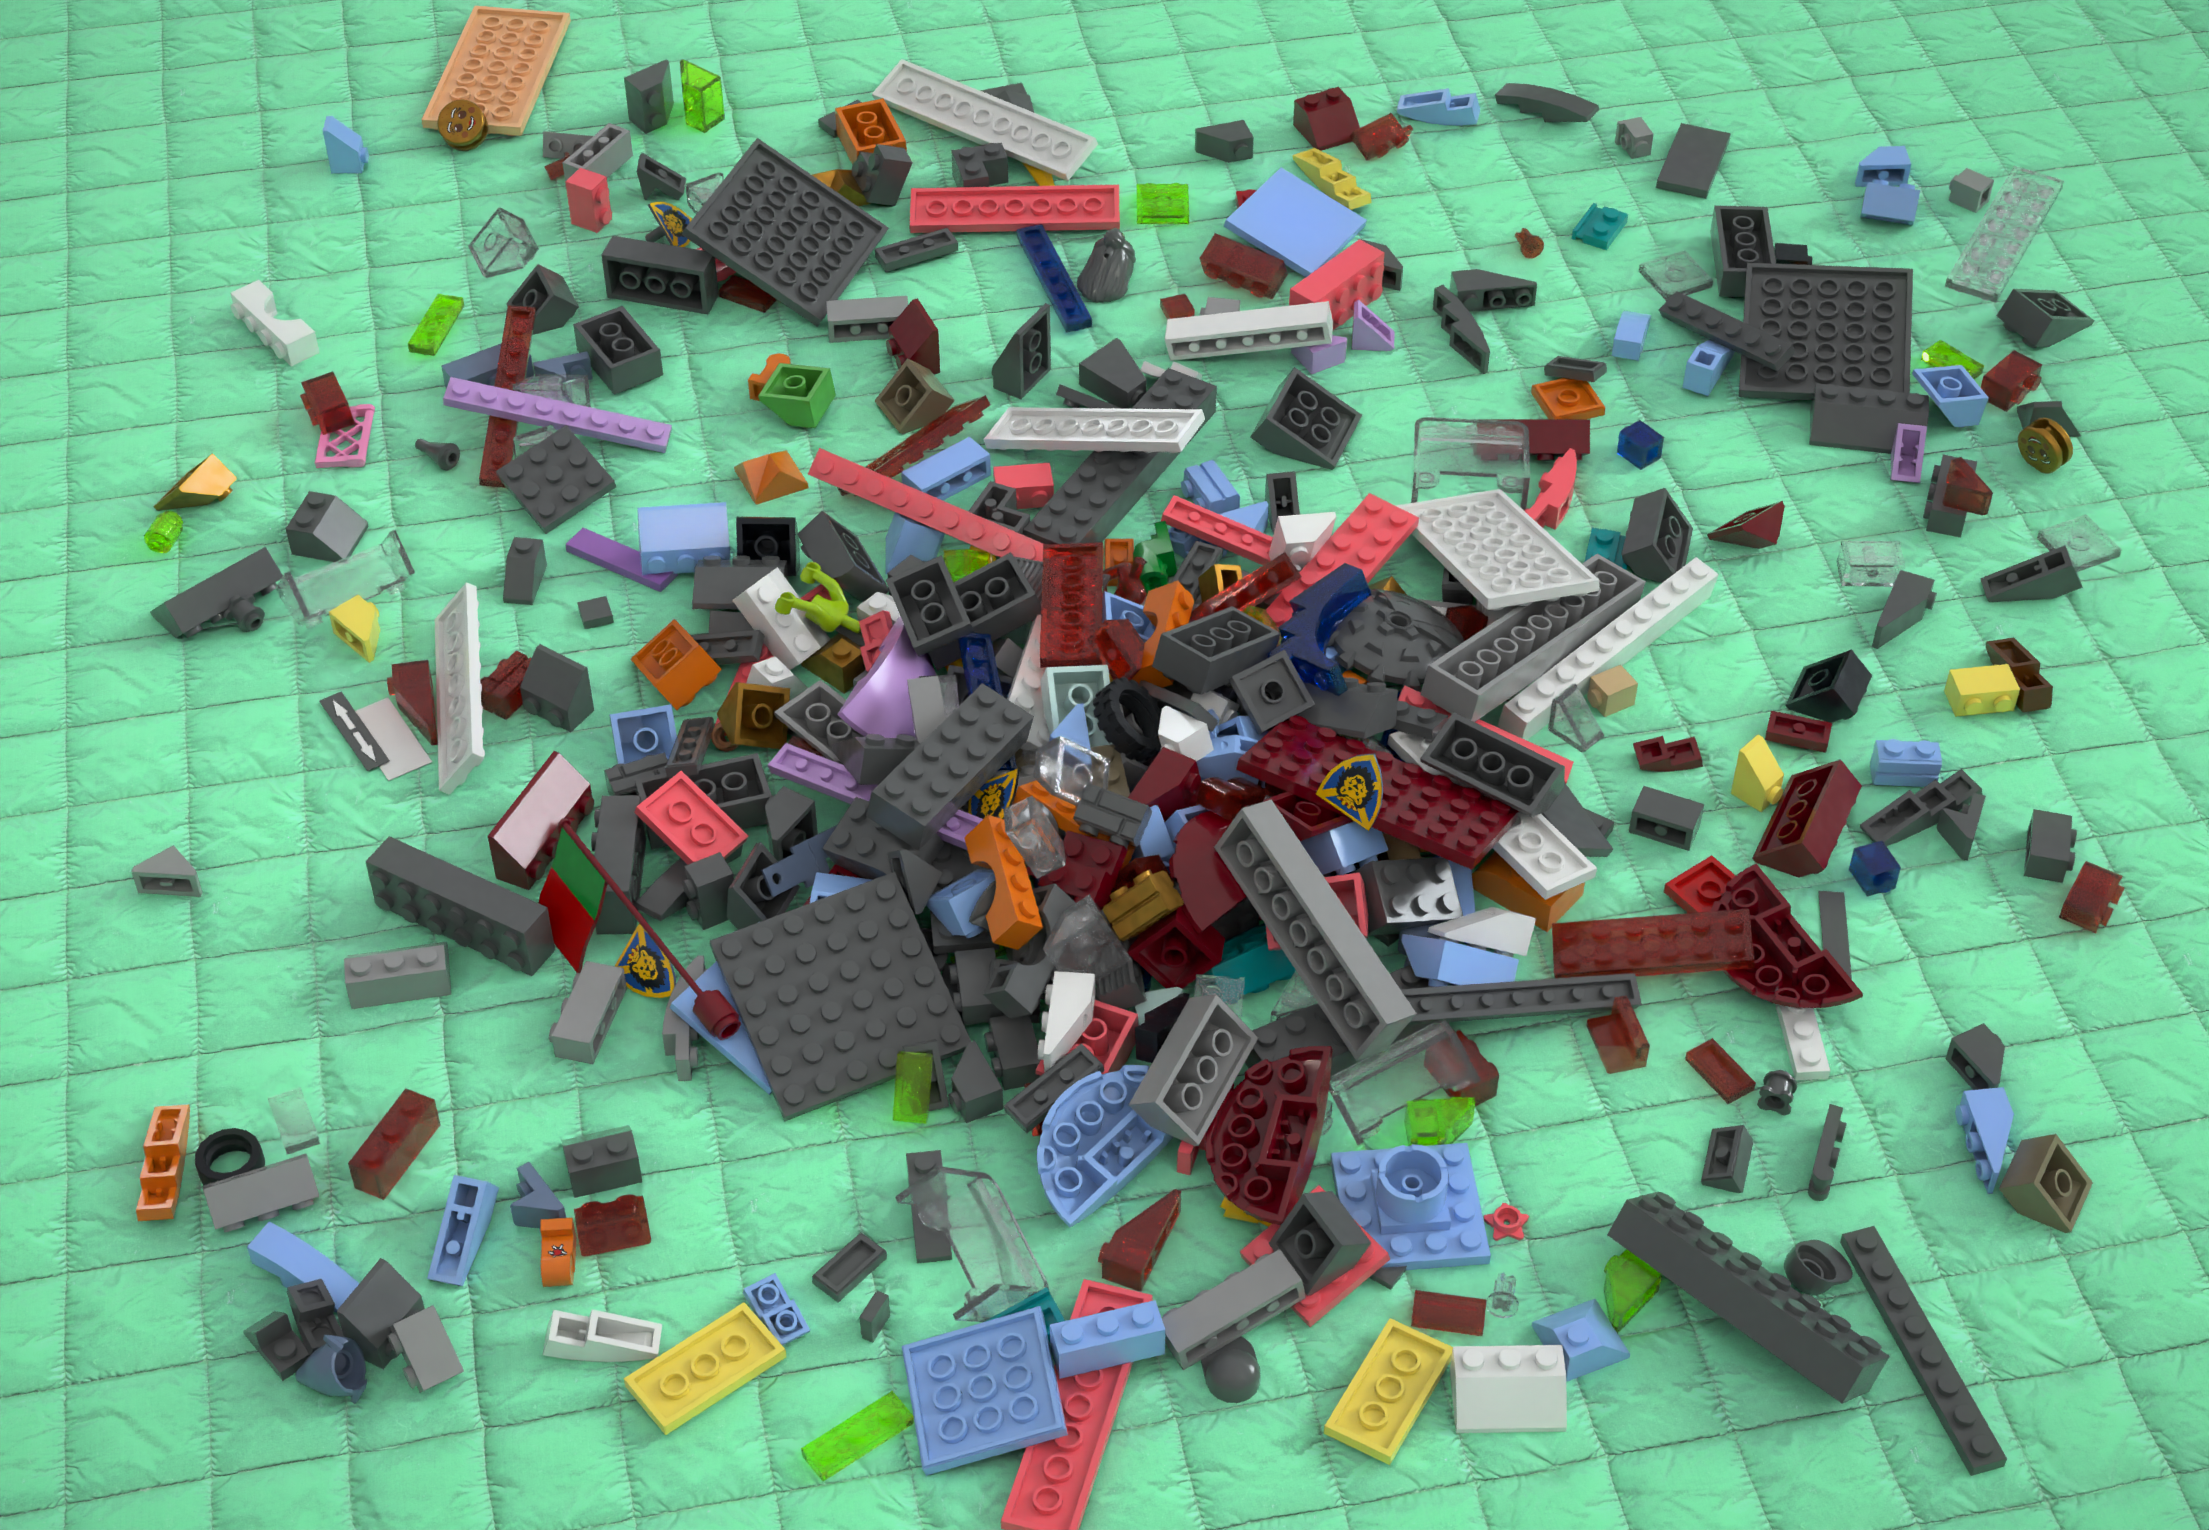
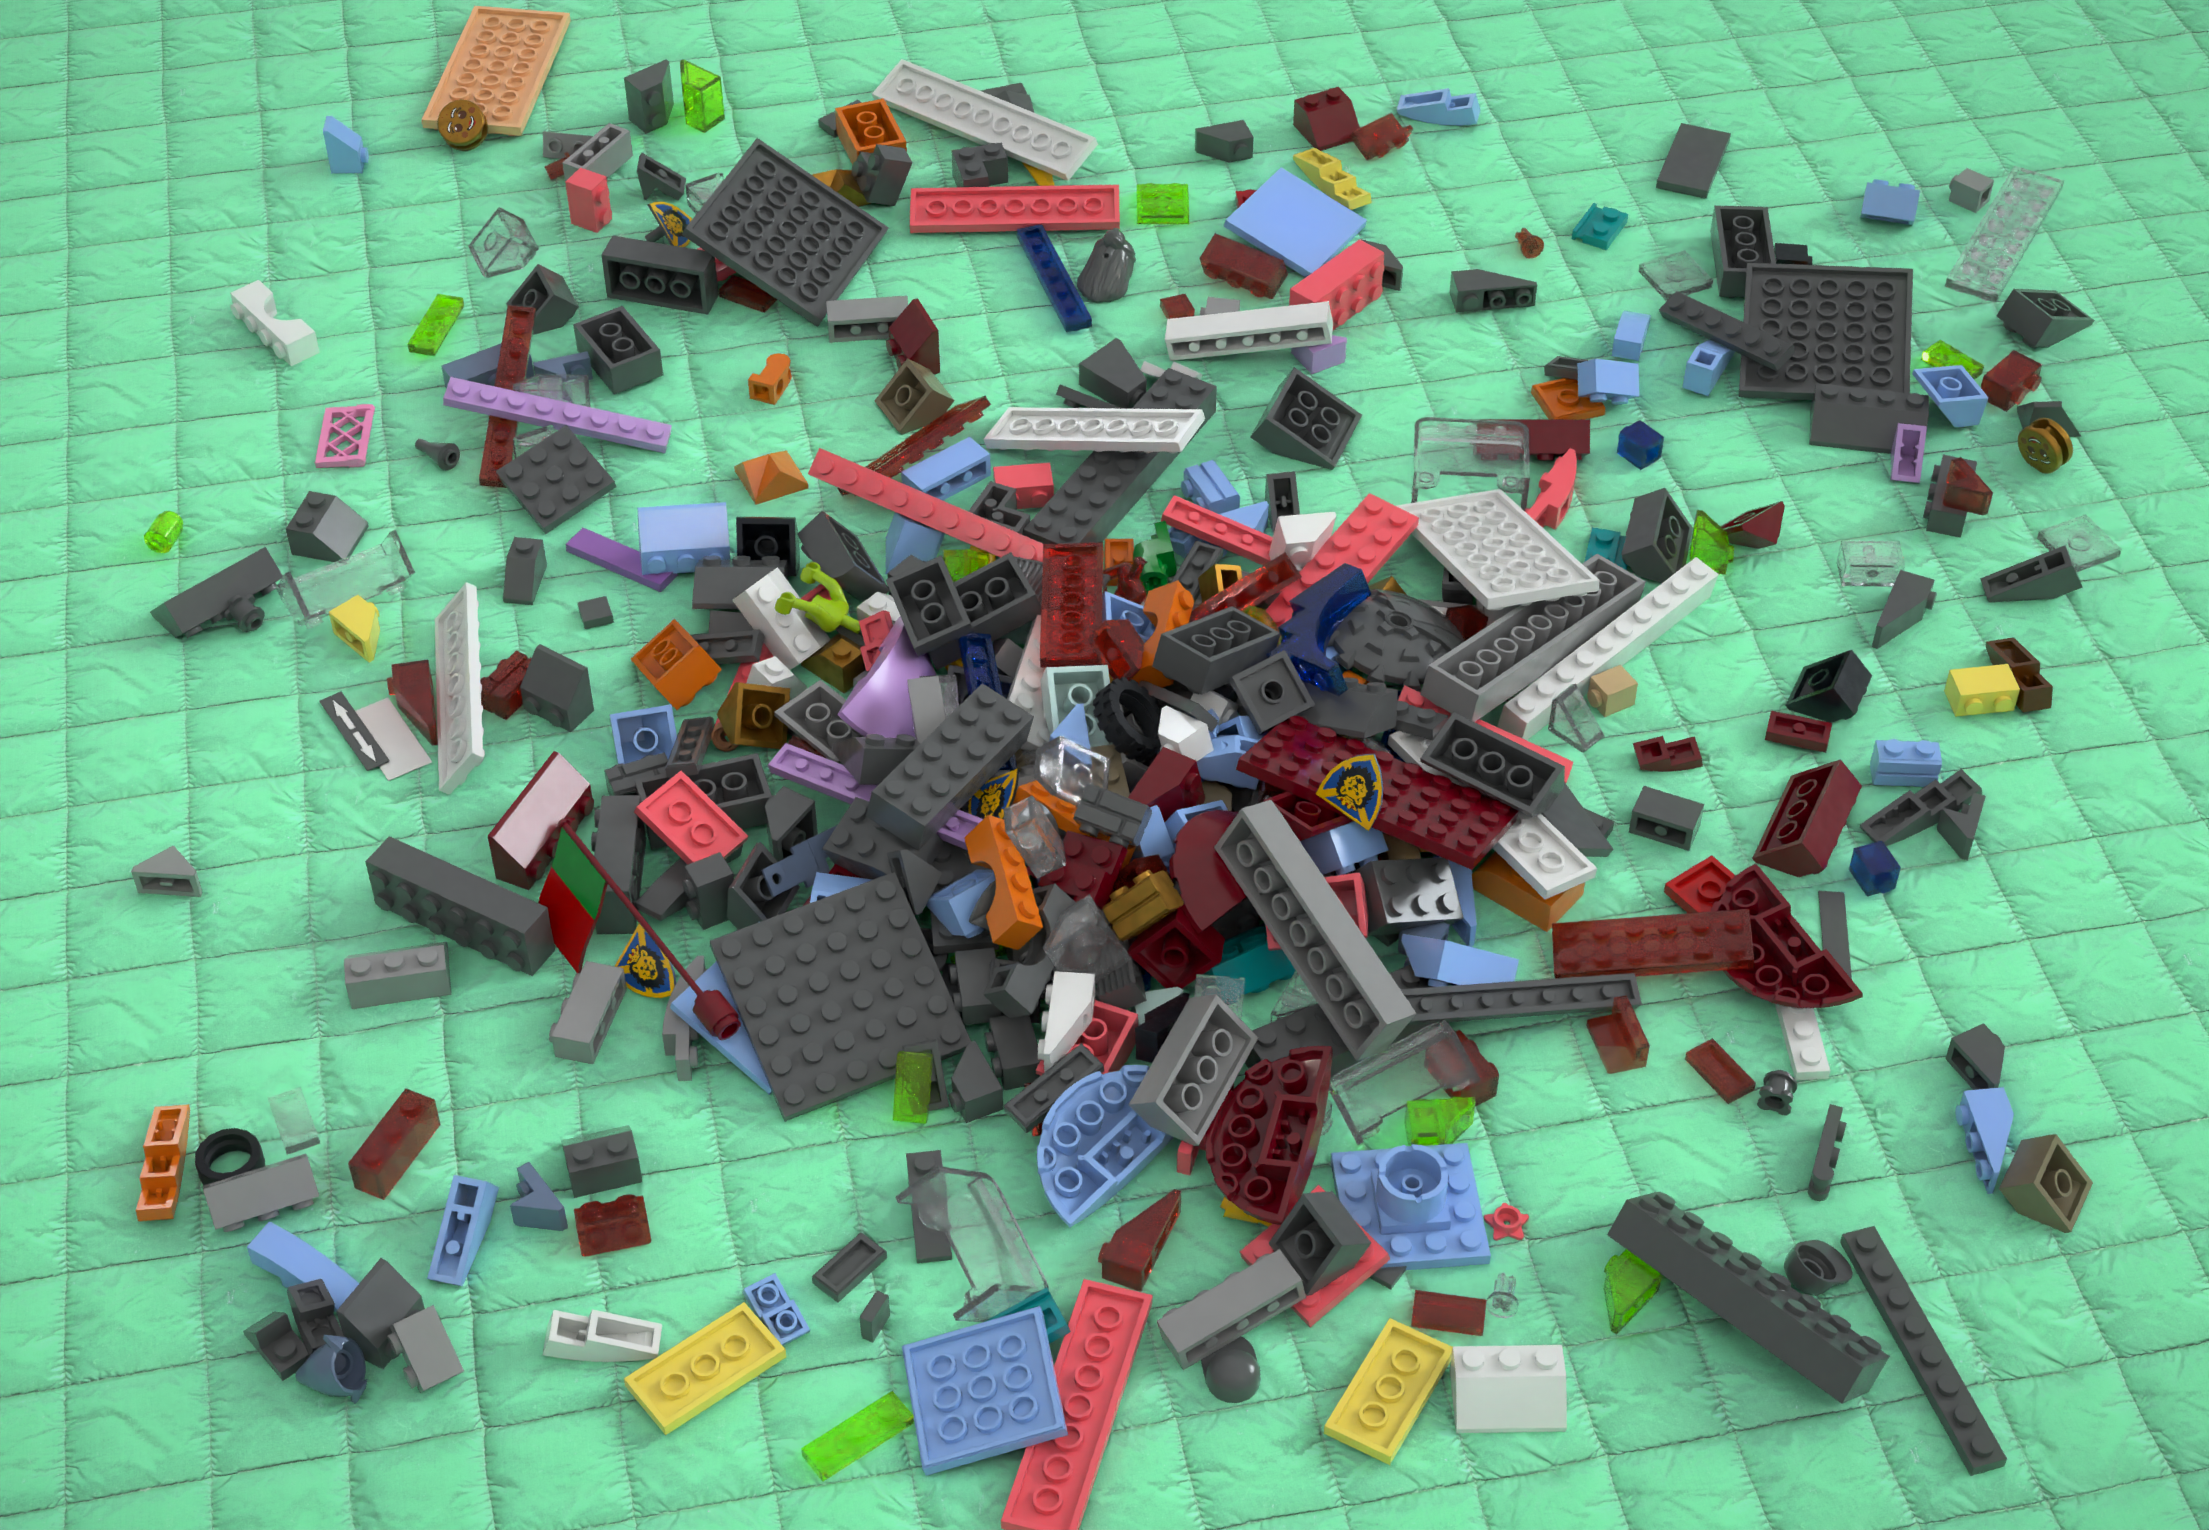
slope [153,453,237,511] -> none
clear red brick [300,371,355,435] -> none
orange leg [540,1218,577,1287] -> none
bright green slope [758,363,836,428] -> none
dark grey plate [875,228,958,272] -> none
dark grey slope [992,303,1051,400] -> none
light blue brick [1050,1300,1165,1379] -> none
clear red brick [1196,777,1274,820] -> none
lavender slope [1352,300,1395,351] -> none
white slope [1428,907,1536,958] -> none
dark grey slope [1433,285,1490,374] -> none
dark grey slope [1495,83,1600,122] -> none
light blue slope [1532,1299,1630,1382] -> none
light grey brick [1615,117,1654,159] -> none
dark grey slope [1701,1125,1753,1193] -> none
light yellow slope [1731,734,1784,812] -> none
light blue slope [1855,146,1911,187] -> none
dark grey brick [2024,809,2077,883] -> none
clear red brick [2059,861,2125,933] -> none
none -> light blue brick [1577,359,1640,405]
none -> clear neon green slope [1689,510,1734,575]

